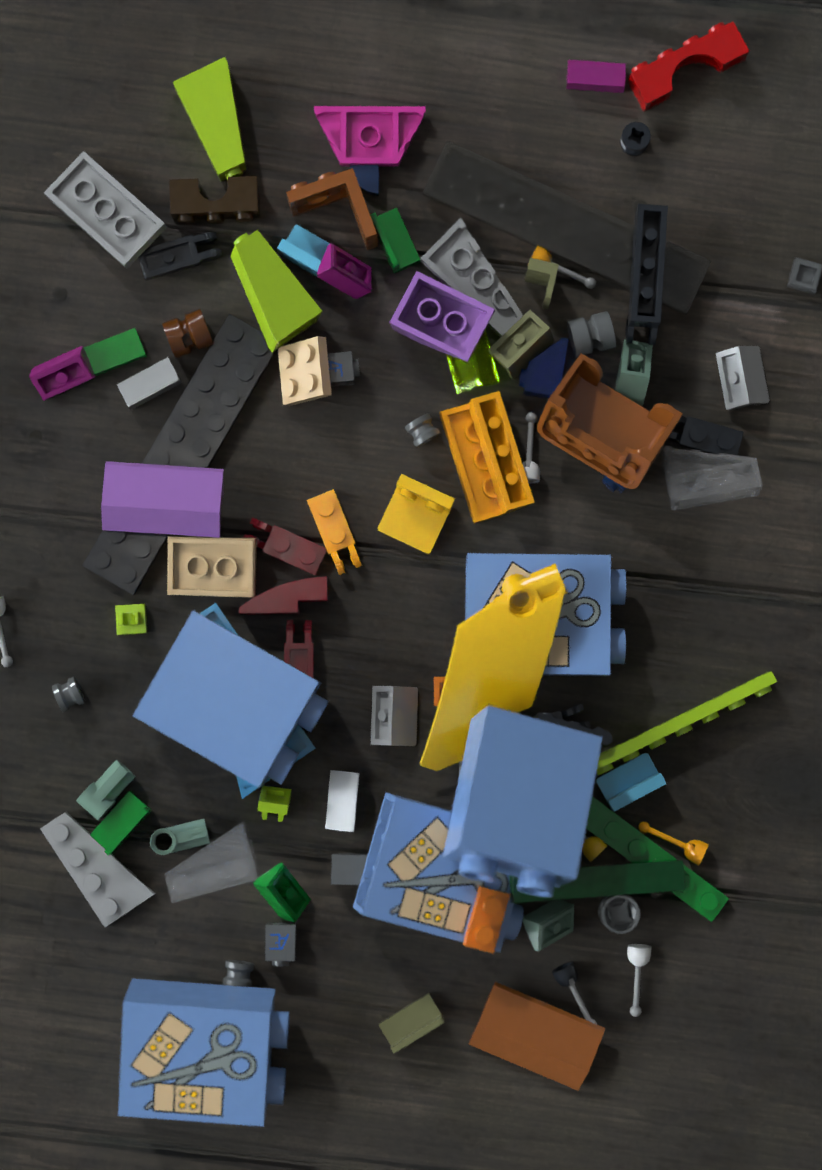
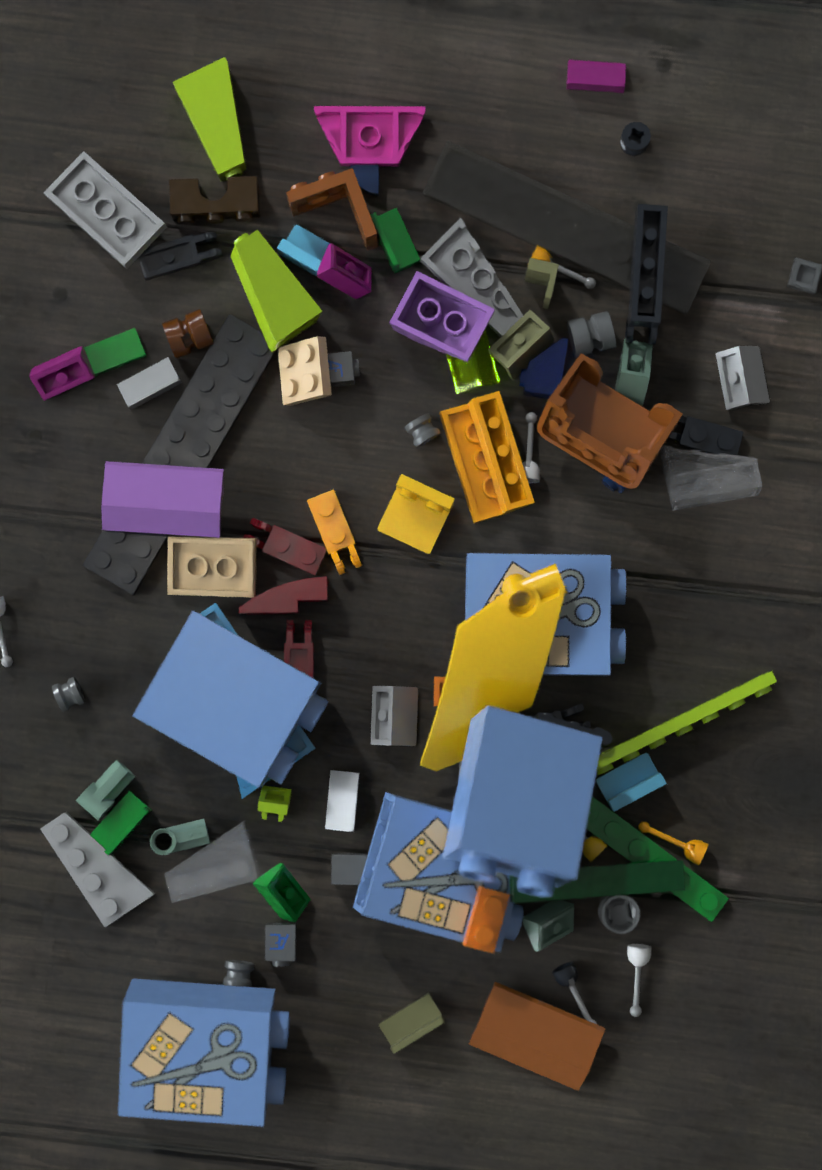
lime tile [115,604,147,635] -> none
red arch [628,21,749,112] -> none

